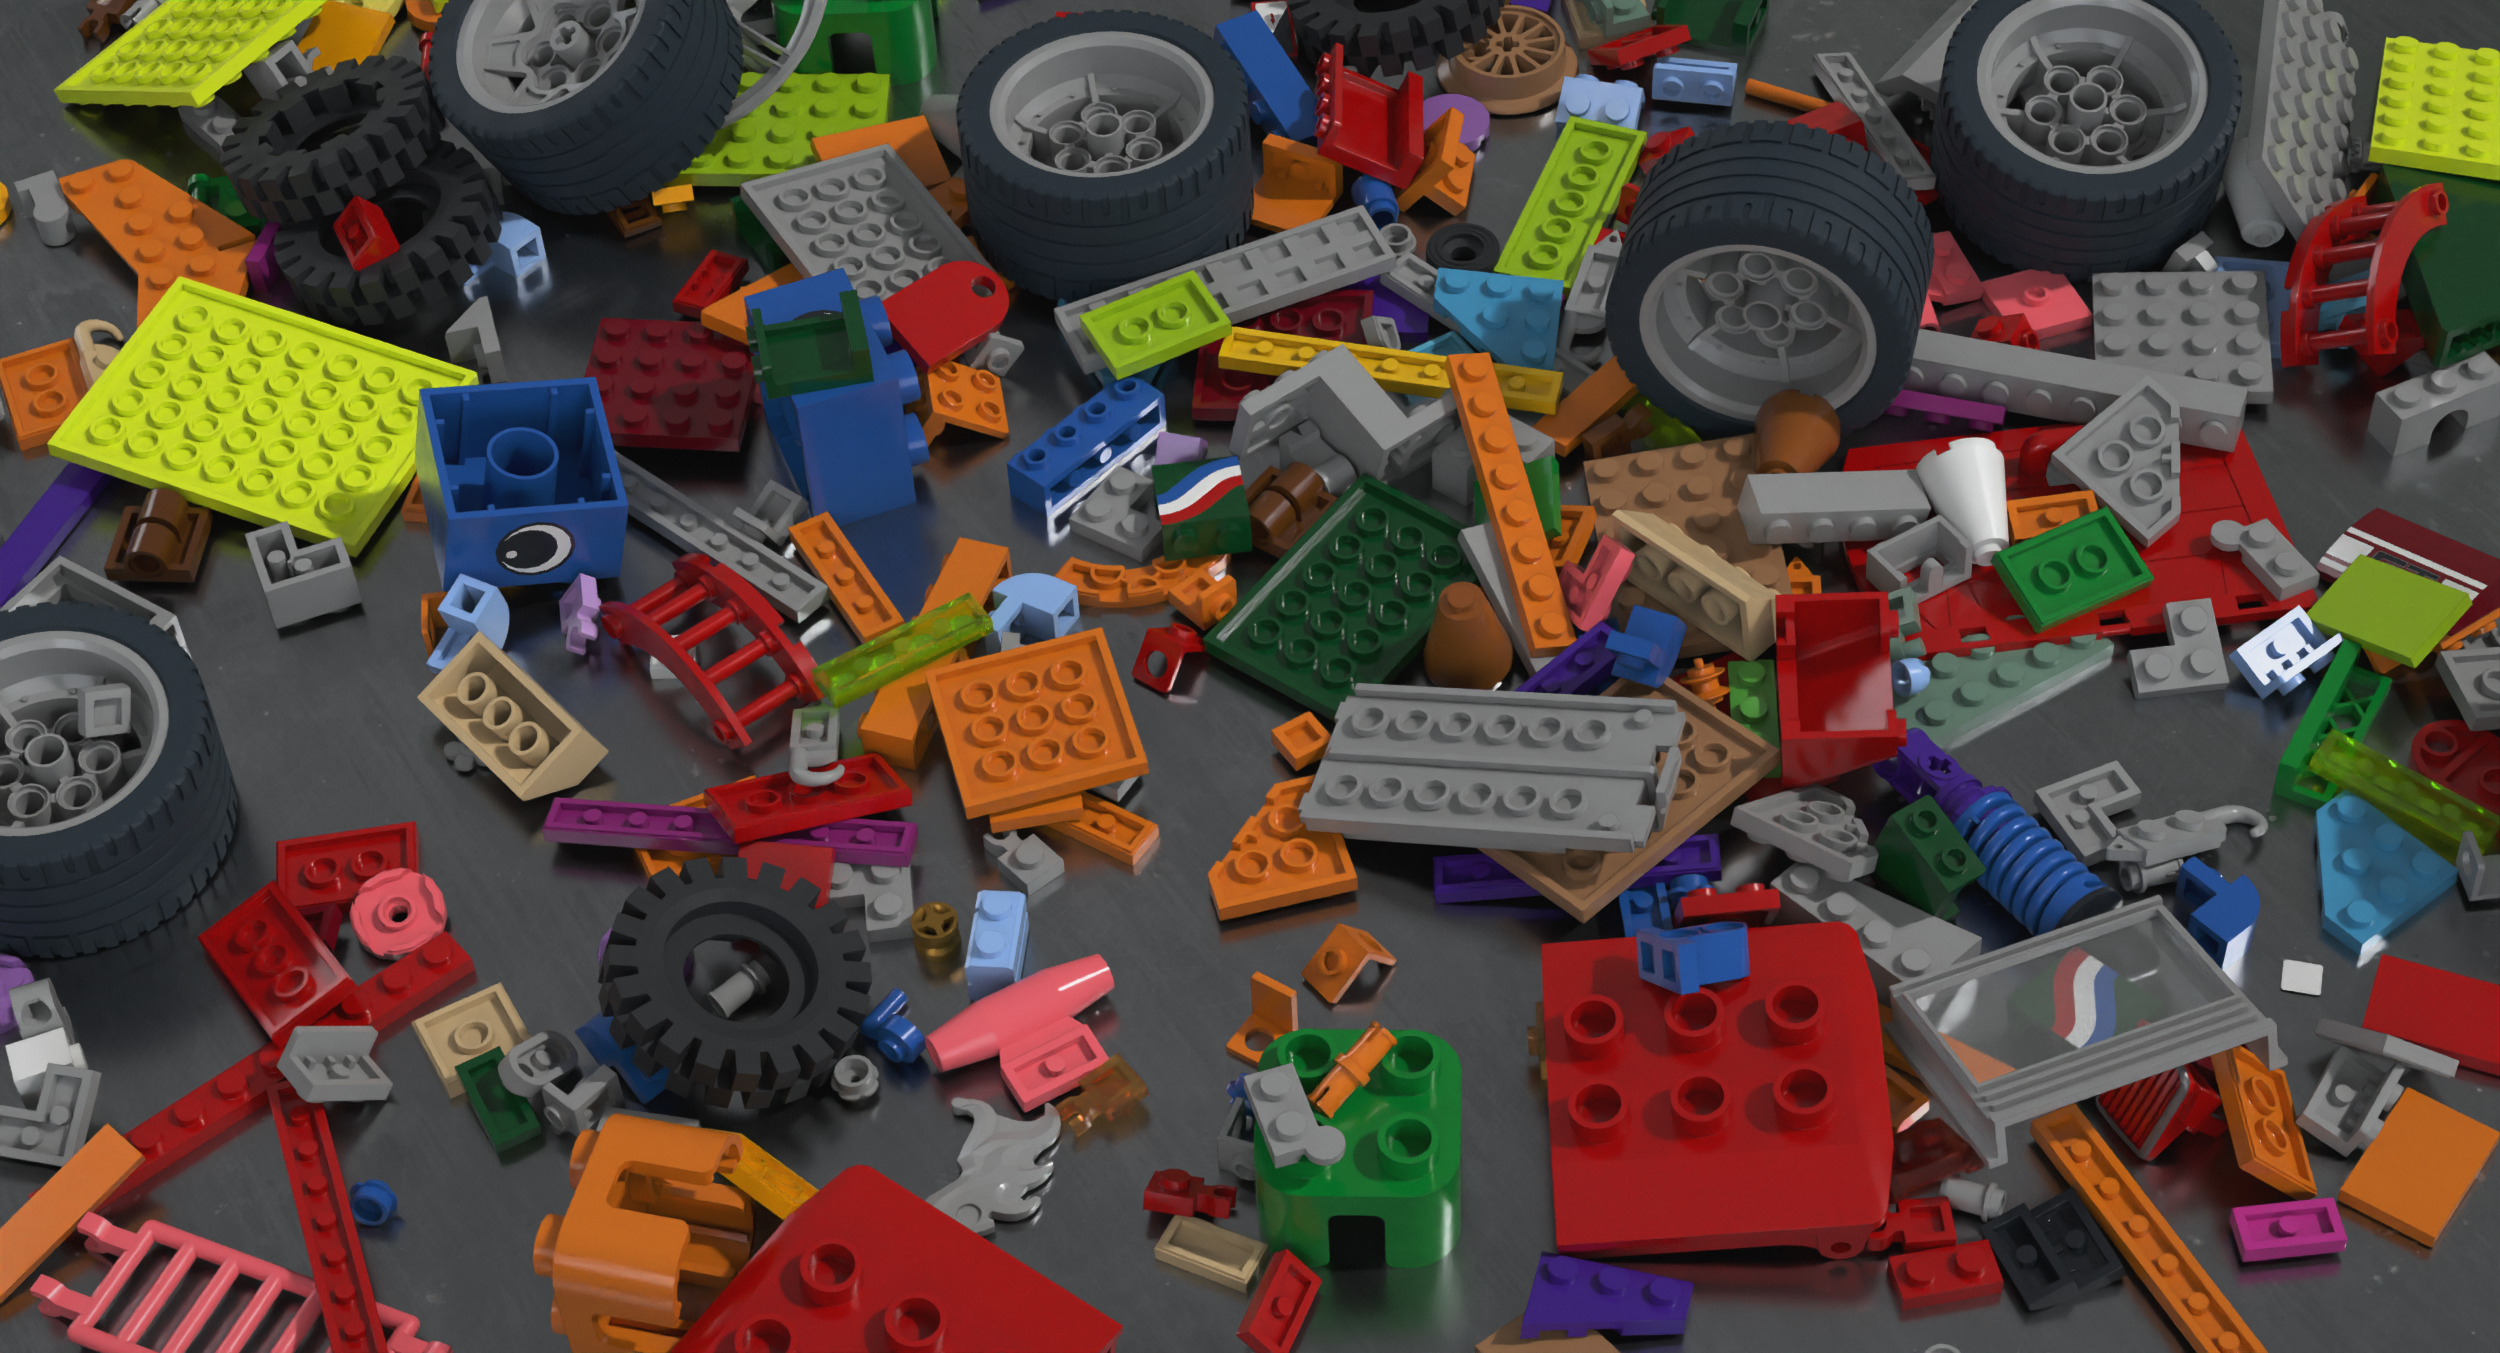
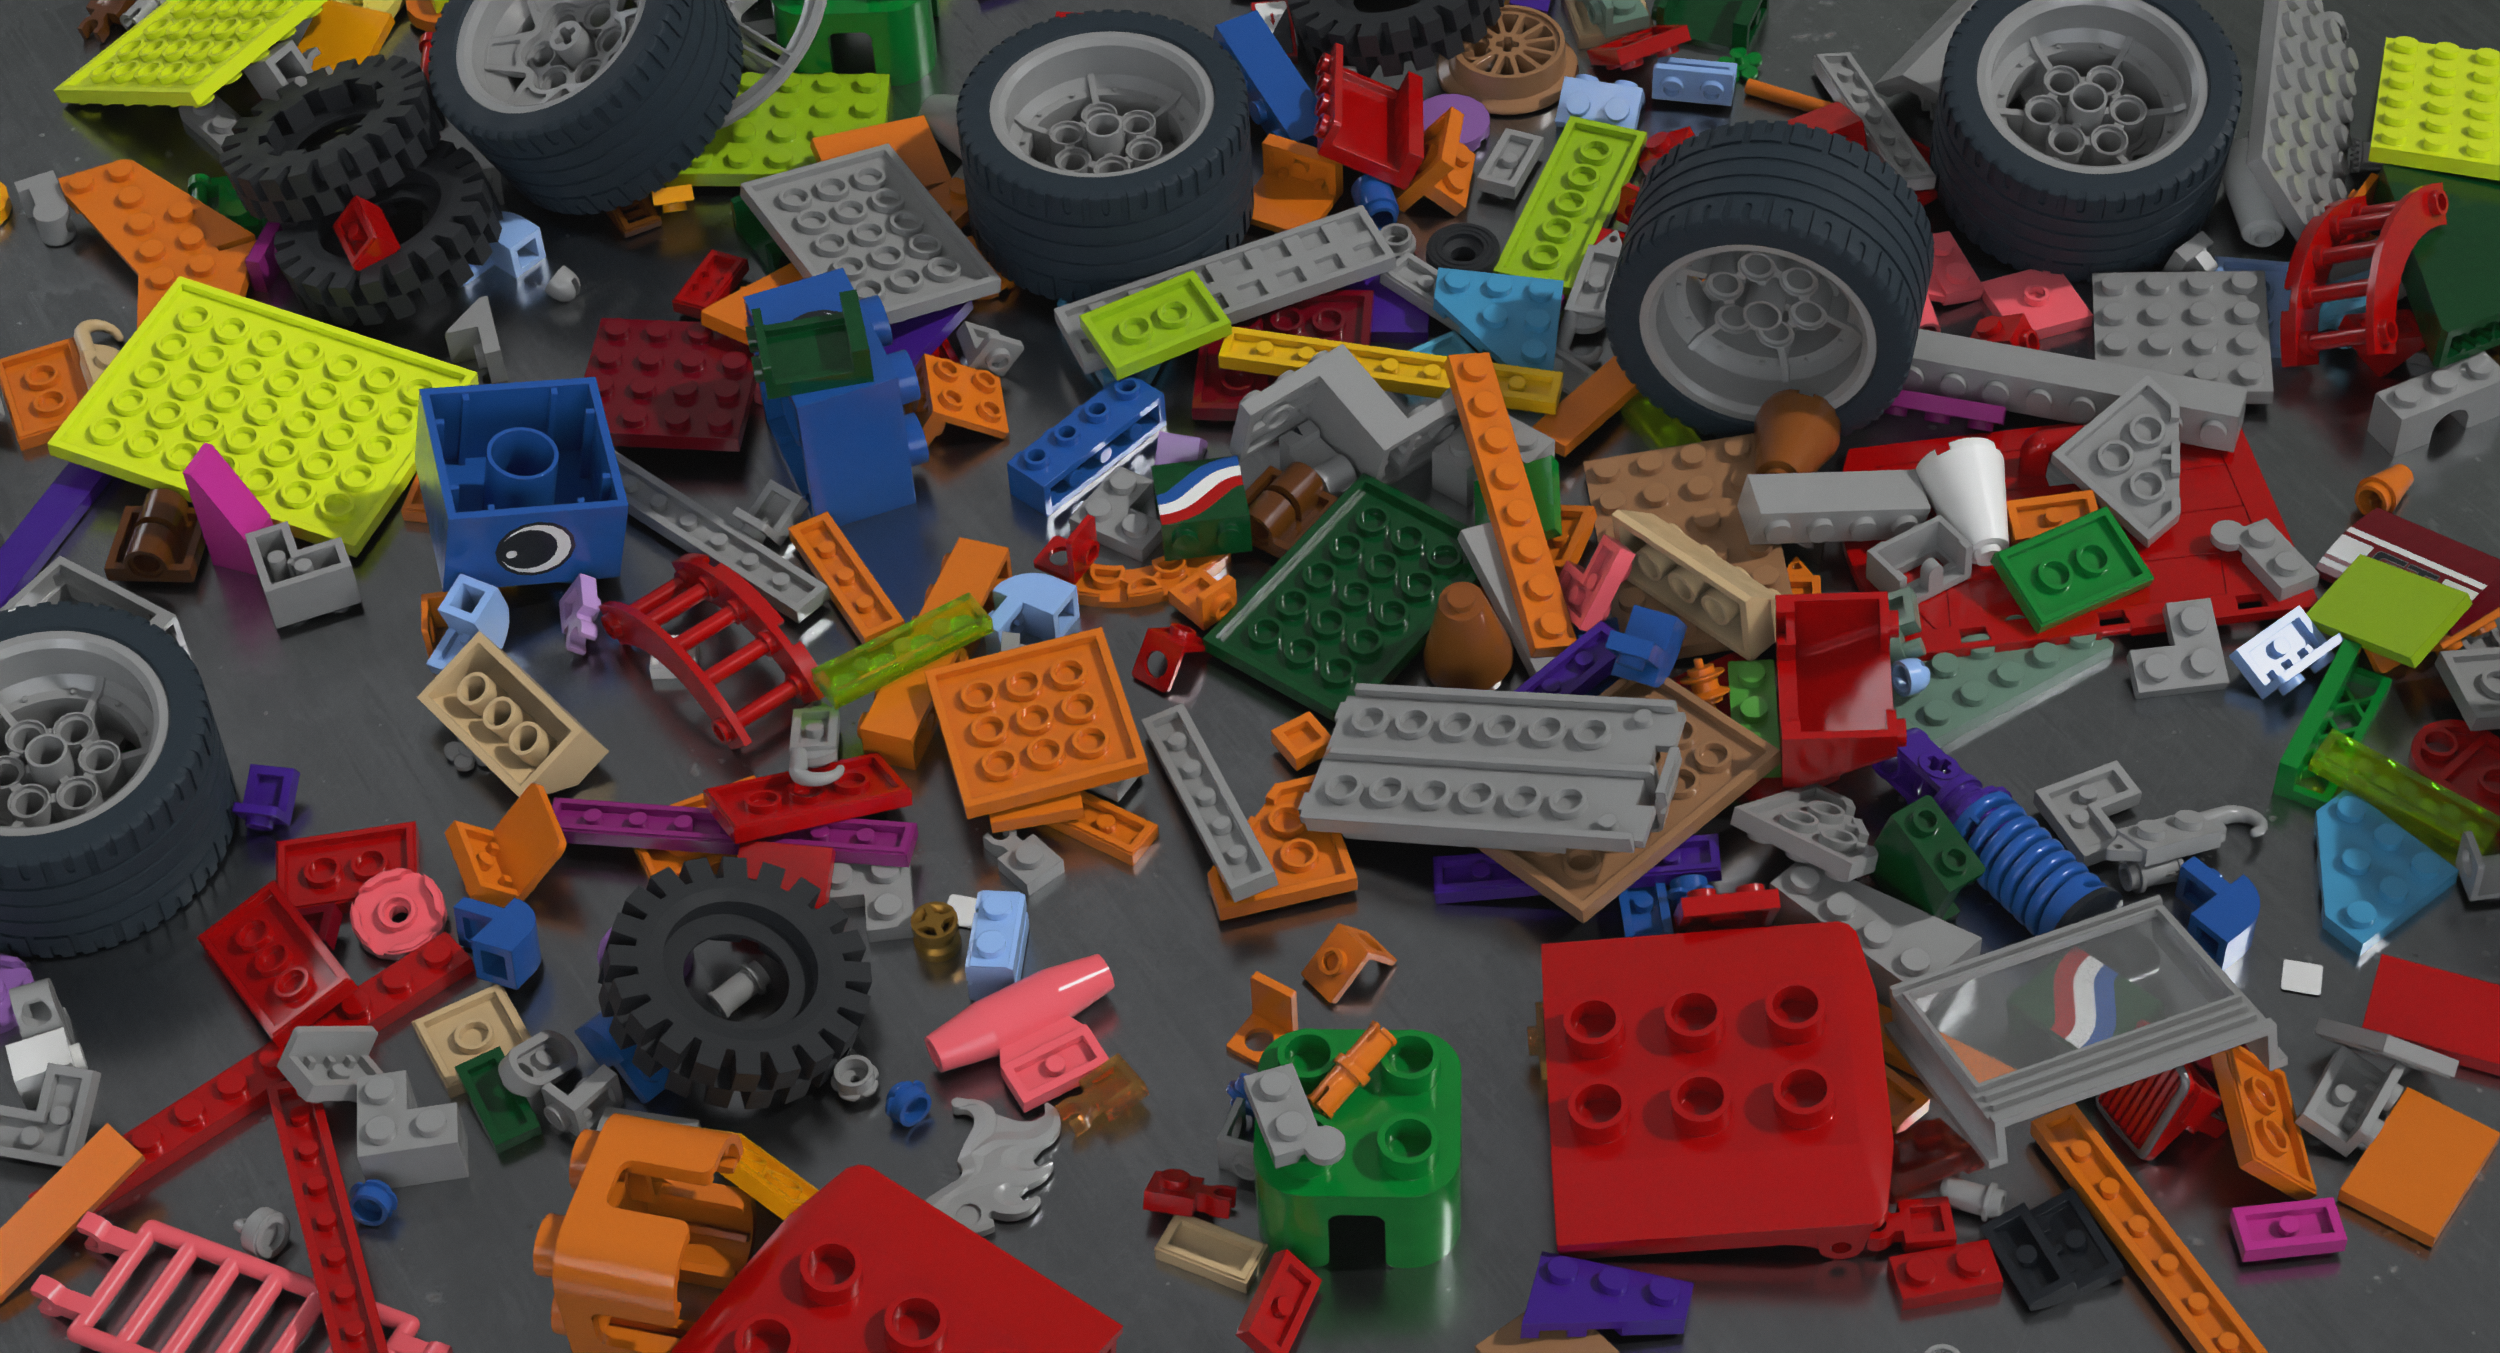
light grey tile [78,683,131,738] -> none
blue plate [860,988,926,1063] -> none
red tile [882,261,1009,375] -> none
light grey tile [1360,315,1401,350] -> none
reddish brown plate [1582,402,1655,461] -> none
blue tile [1636,922,1750,995] -> none
none -> dark pink slope [183,443,273,575]
none -> dark purple bracket [232,764,300,831]
none -> light grey tile [233,1207,291,1260]
none -> light grey brick [357,1070,469,1189]
none -> orange bracket [445,783,567,908]
none -> blue brick [453,897,541,990]
none -> light grey hinge [544,265,581,302]
none -> blue plate [885,1080,932,1127]
none -> white sticker [947,894,977,929]
none -> red bracket [1033,514,1100,584]
none -> light grey plate [1141,703,1279,903]
none -> light grey plate [1477,128,1544,200]
none -> green plant [1717,47,1762,83]
none -> orange cone [2354,464,2414,515]

